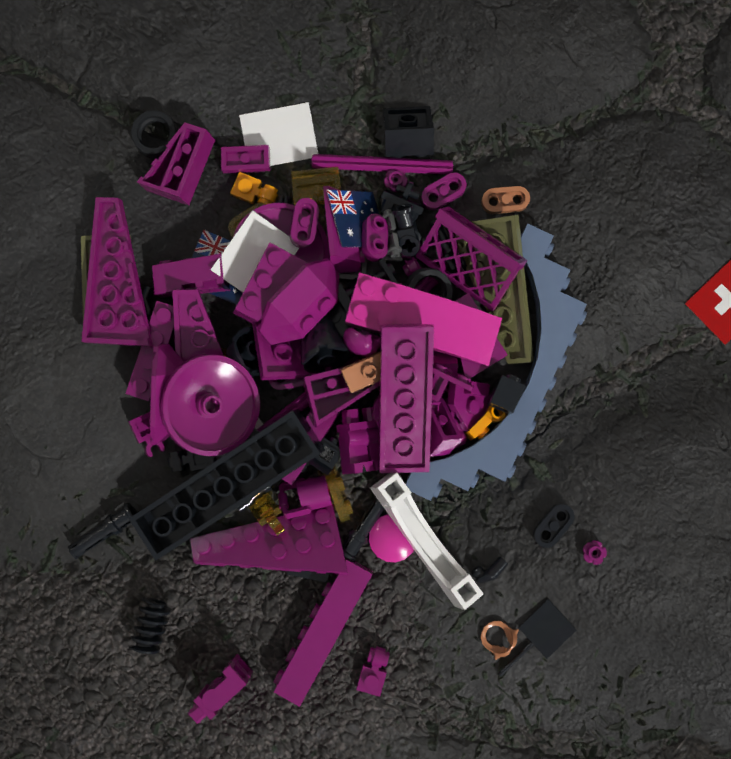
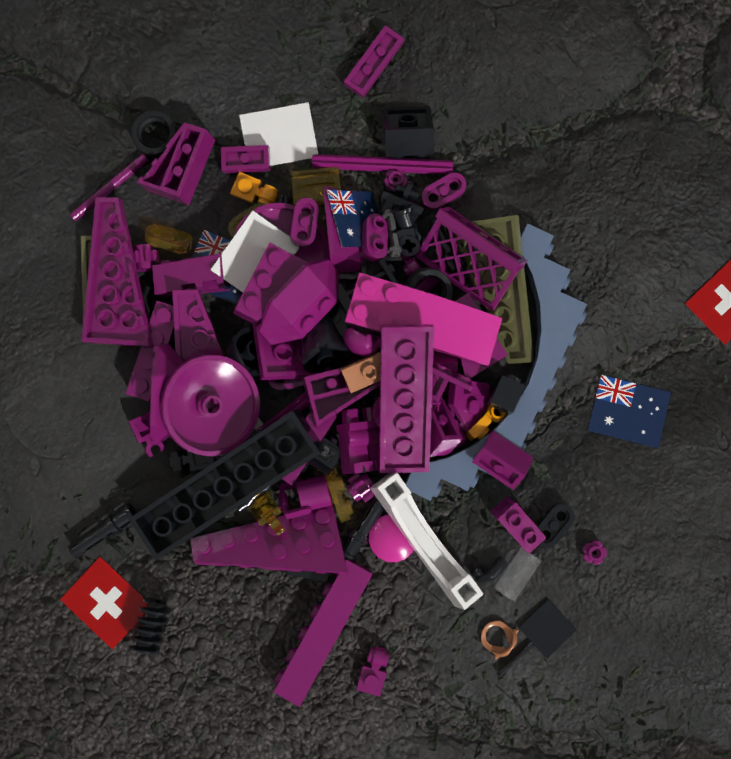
magenta hips [188,654,253,724] -> none
nougat plate [481,186,530,214] -> none
none -> red sticker [60,557,148,650]
none -> magenta bar [70,153,149,221]
none -> magenta gear [134,244,160,272]
none -> clear yellow plate [145,224,193,254]
none -> magenta plate [344,25,404,98]
none -> magenta gear [346,473,375,502]
none -> magenta panel [472,431,533,490]
none -> magenta bracket [490,496,546,553]
none -> clear hinge [494,547,541,602]
none -> dark blue sticker [588,375,671,448]

